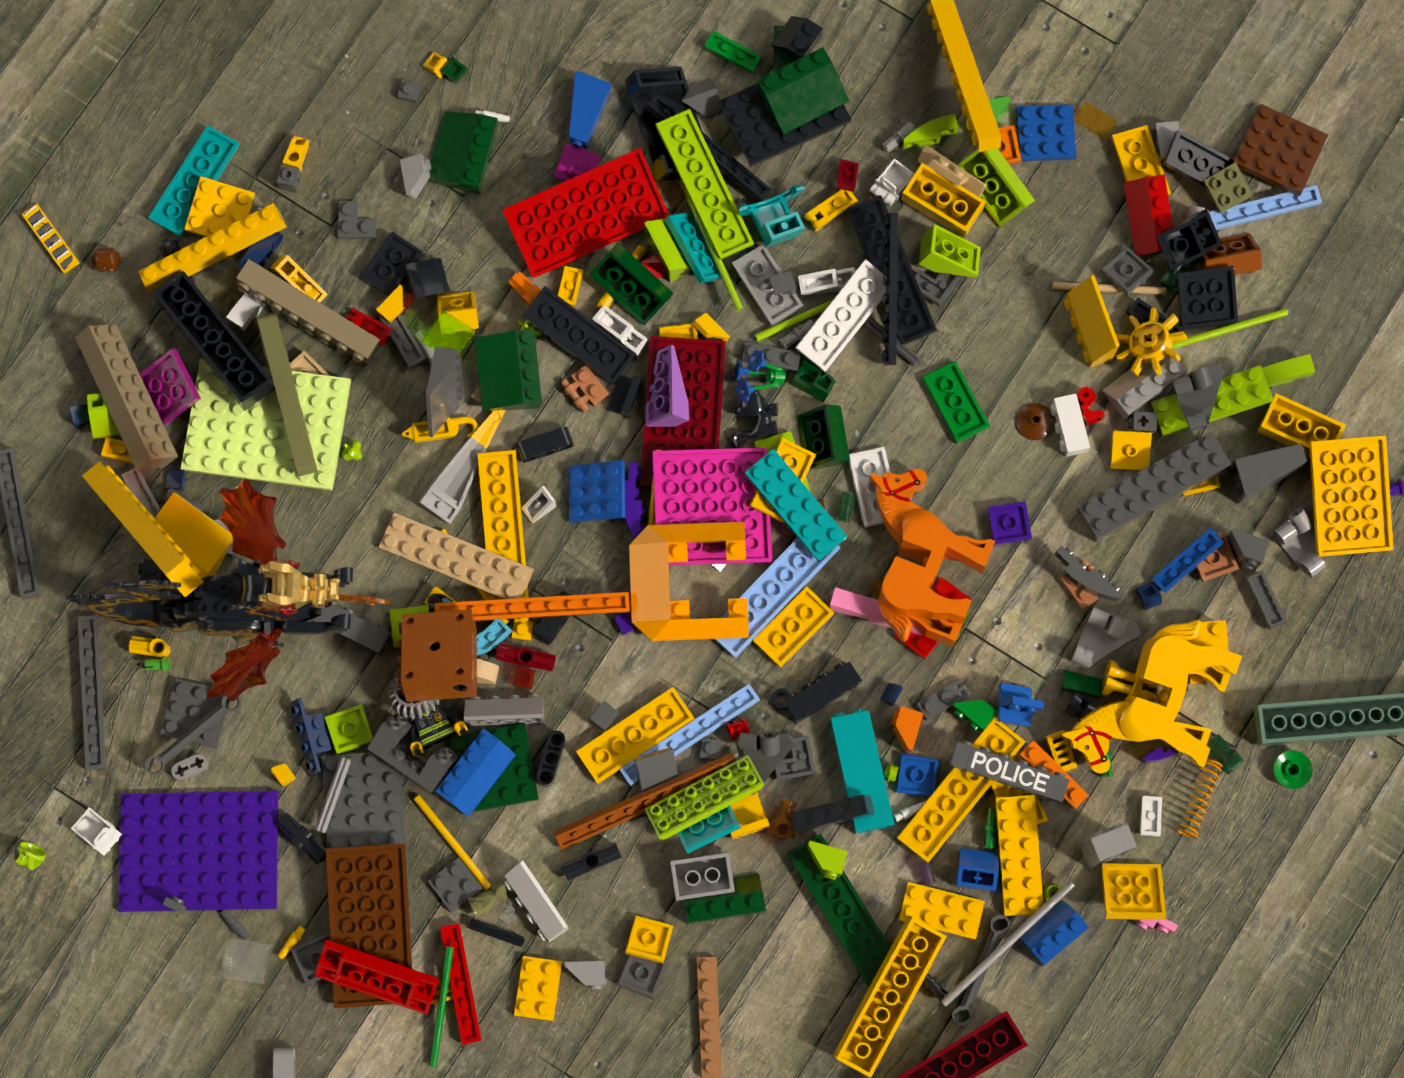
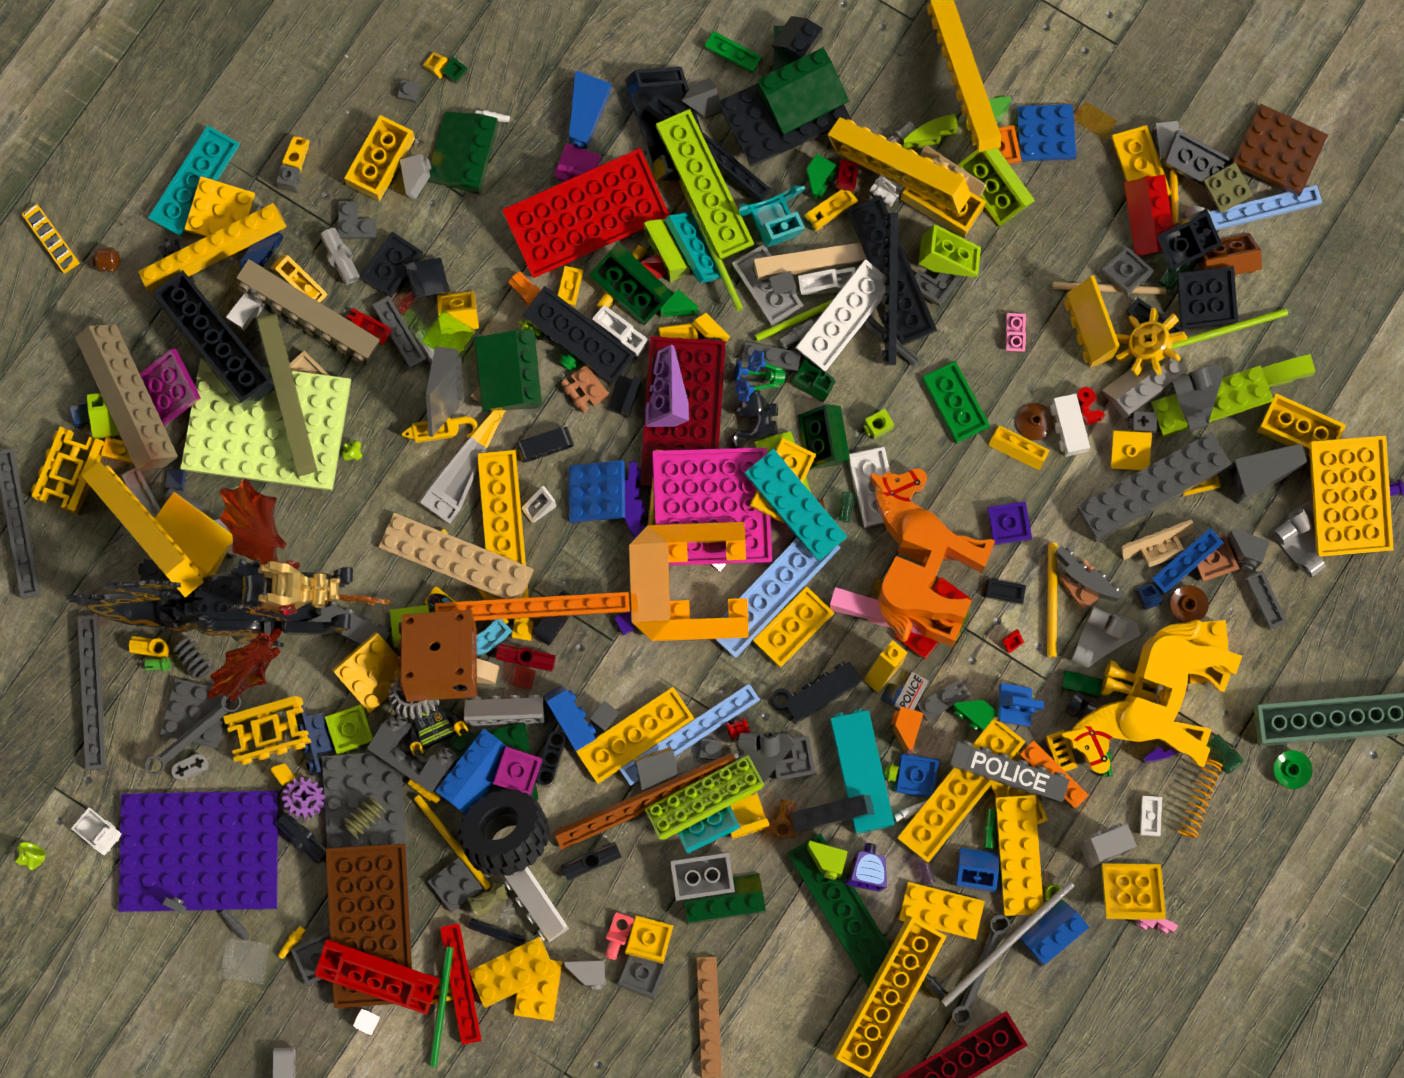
light grey axle [315,757,351,833] -> none
yellow tile [376,285,403,324] -> none
none -> yellow fence [31,426,104,515]
none -> dark grey piece [173,636,215,679]
none -> yellow fence [223,696,311,765]
none -> medium lavender gear [282,777,325,820]
none -> light grey piece [320,228,360,285]
none -> yellow plate [332,632,401,713]
none -> yellow brick [344,115,415,202]
none -> olive piece [344,796,387,839]
none -> slope [353,1008,380,1035]
none -> yellow animal [408,779,441,804]
none -> black tyre [458,789,550,877]
none -> yellow plate [469,937,556,1008]
none -> magenta plate [492,746,542,795]
none -> blue wedge [543,685,596,751]
none -> green plate [559,353,577,370]
none -> coral bracket [604,912,634,960]
none -> green slope [660,289,698,317]
none -> tan slope [753,243,866,281]
none -> green slope [806,154,837,201]
none -> yellow brick [828,117,971,214]
none -> torso [845,843,887,892]
none -> lime brick [863,409,895,440]
none -> yellow slope [863,640,908,693]
none -> light grey tile [894,672,929,710]
none -> black tile [985,578,1026,605]
none -> yellow slope [989,425,1050,470]
none -> red slope [1002,629,1024,653]
none -> bright pink slope [1006,313,1026,352]
none -> yellow piece [1047,543,1057,658]
none -> tan bracket [1121,520,1194,567]
none -> yellow bar [1170,170,1179,225]
none -> reddish brown dish [1170,585,1209,623]

